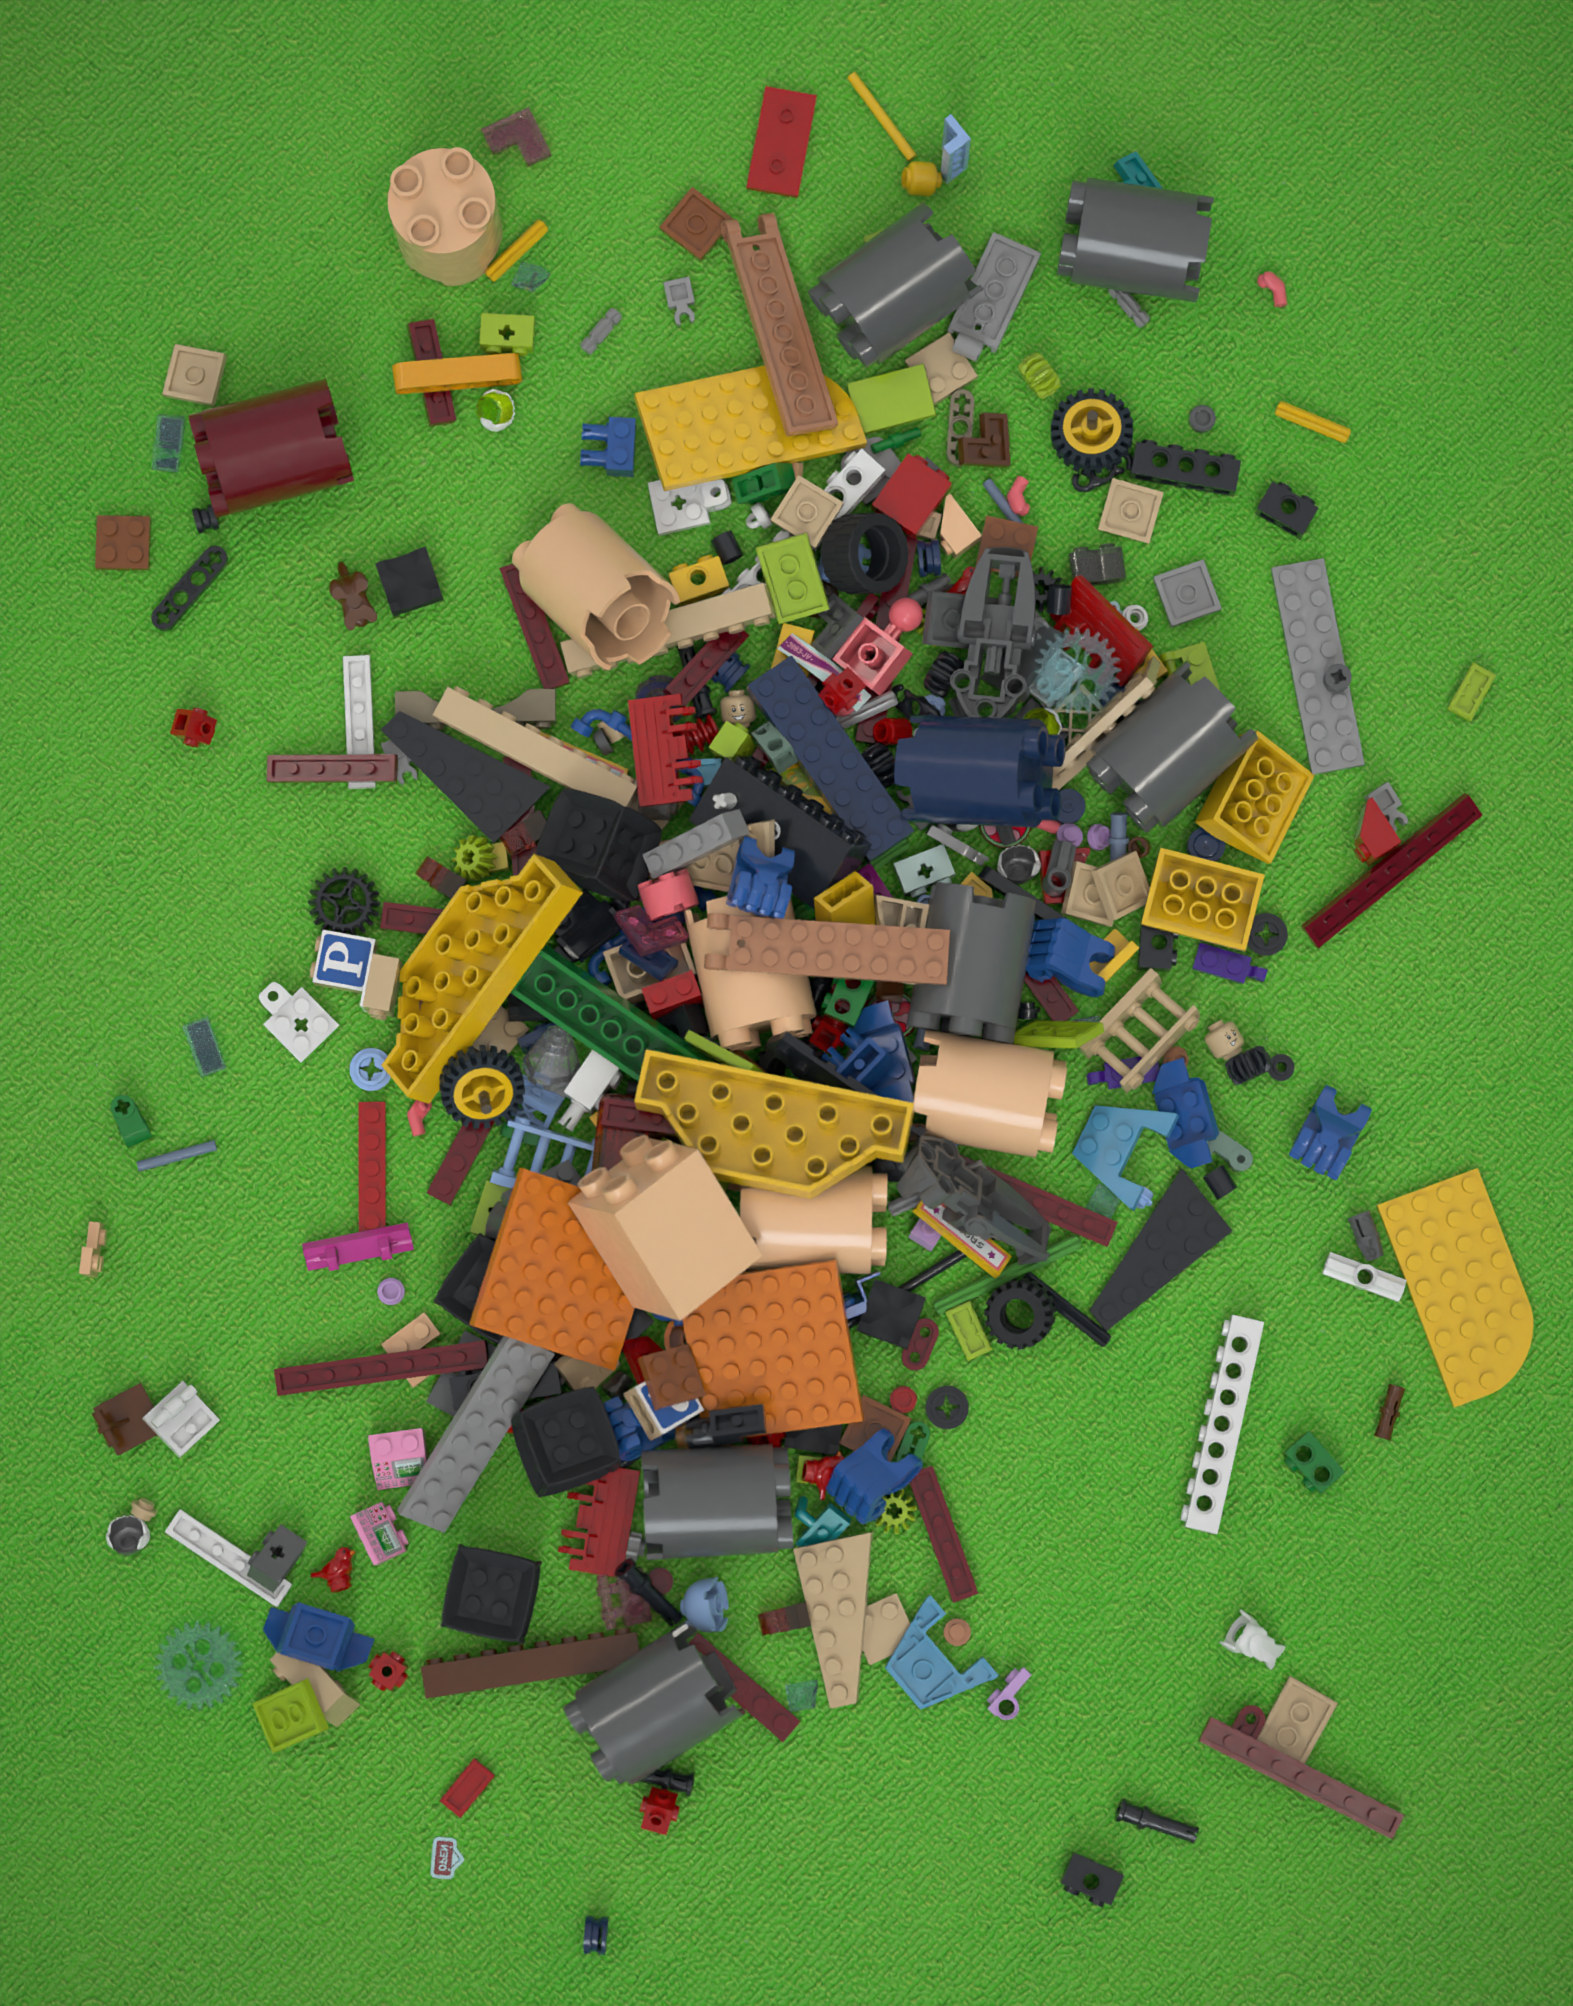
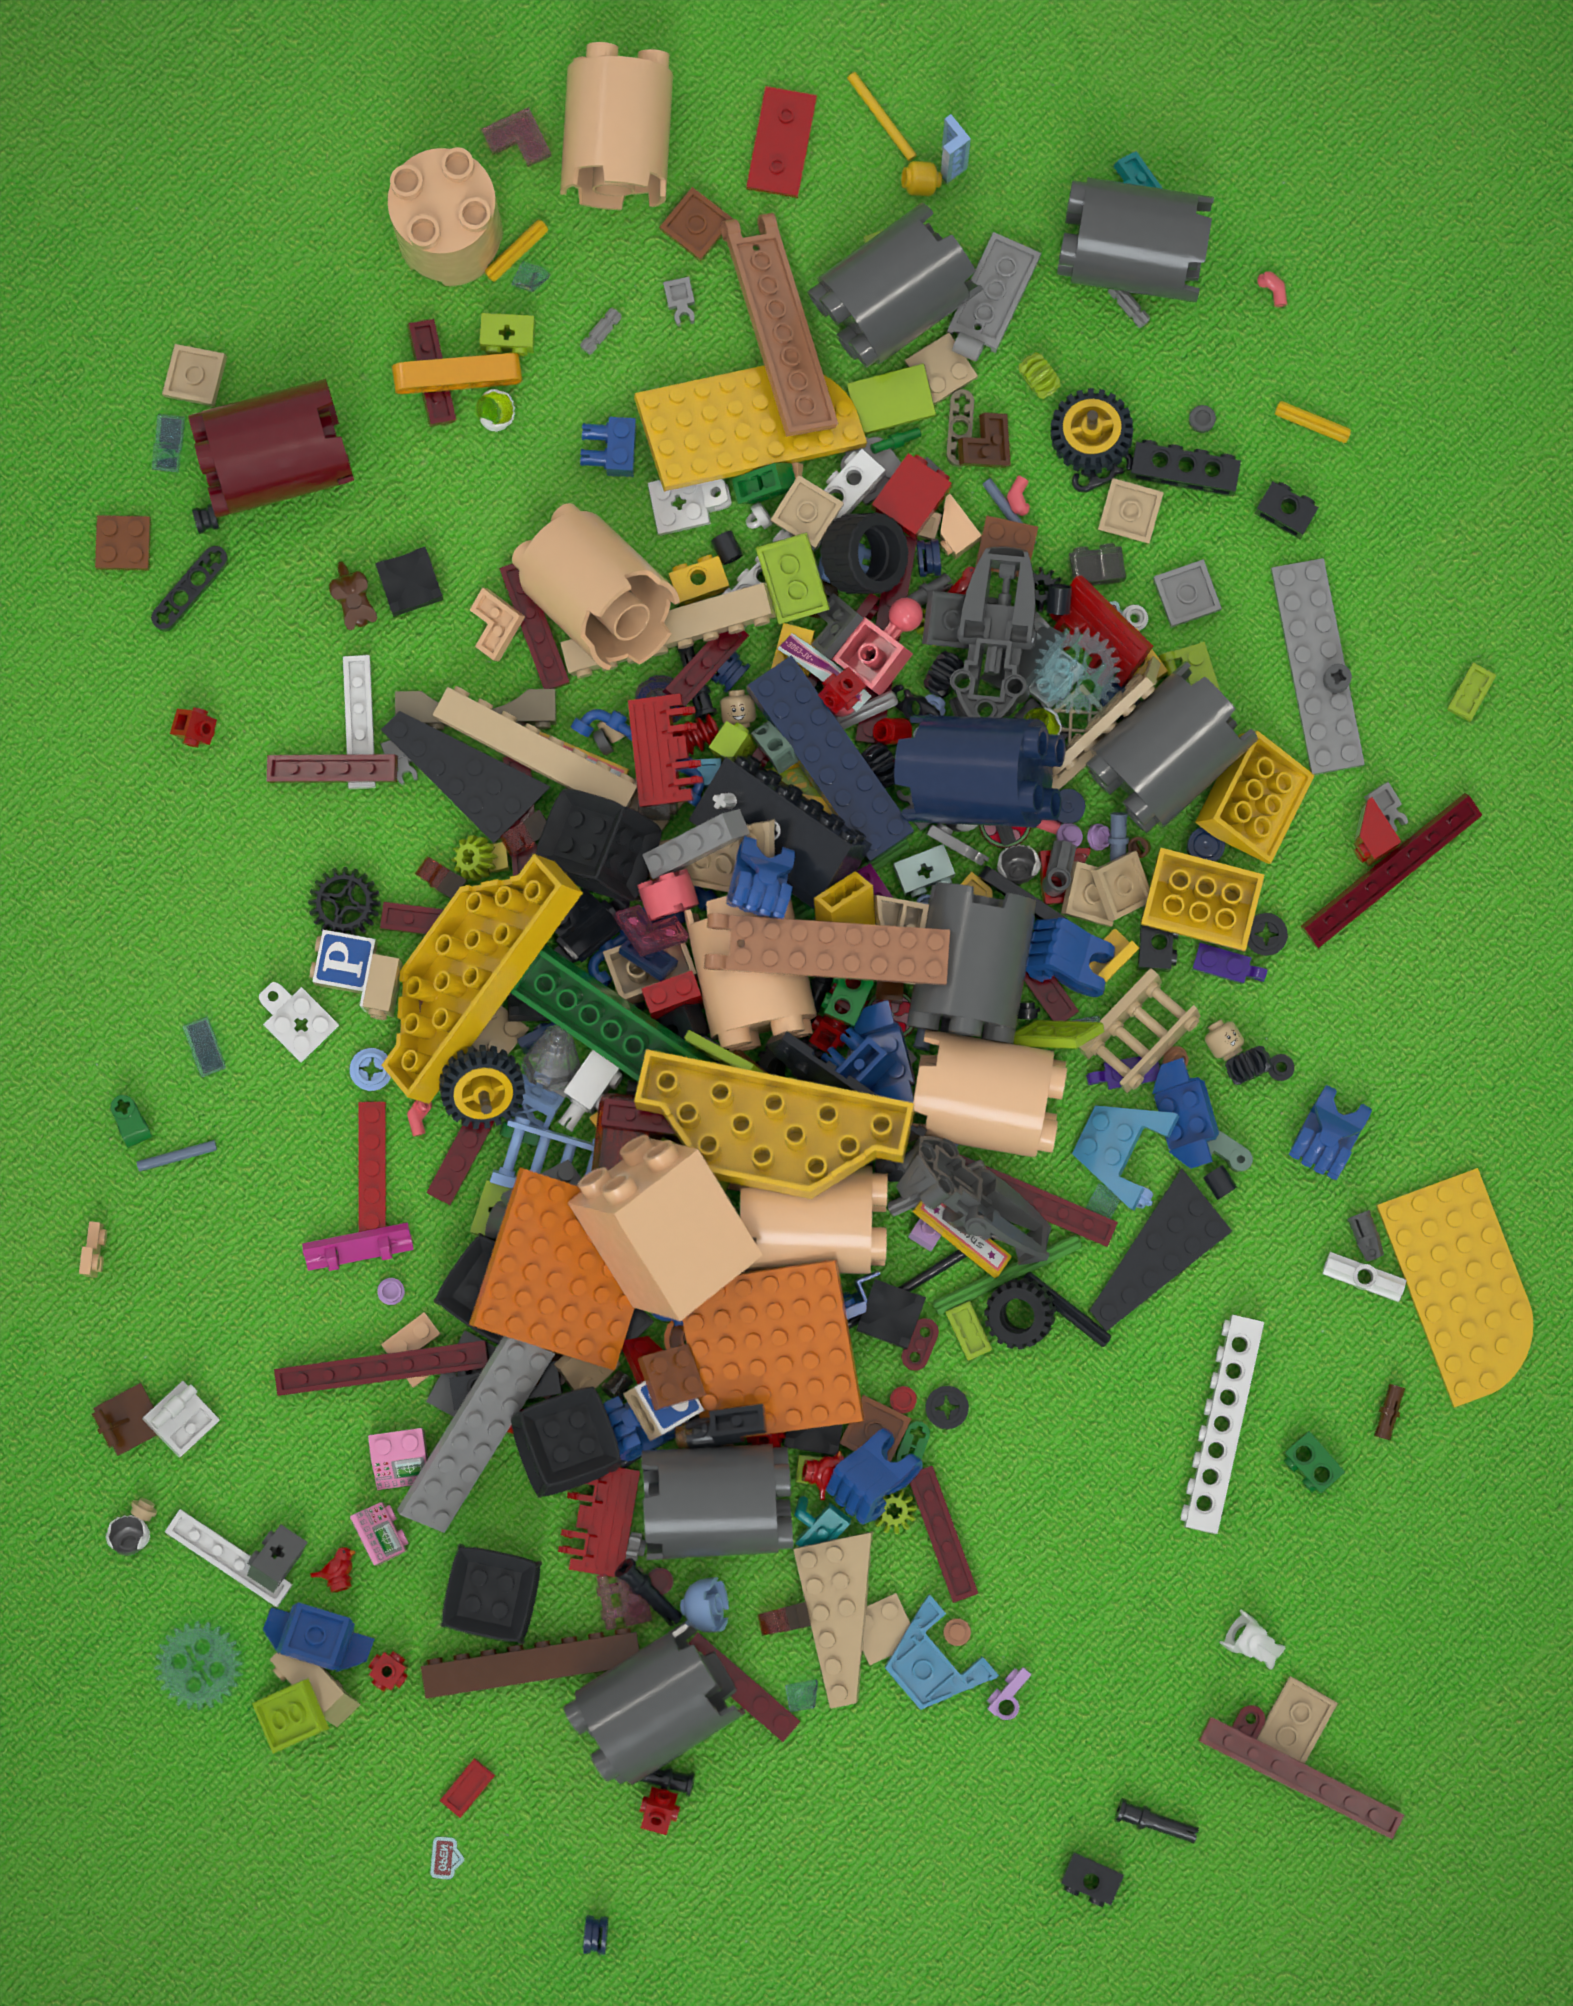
none -> light nougat plate [470,587,525,661]
none -> light nougat brick [560,42,673,210]

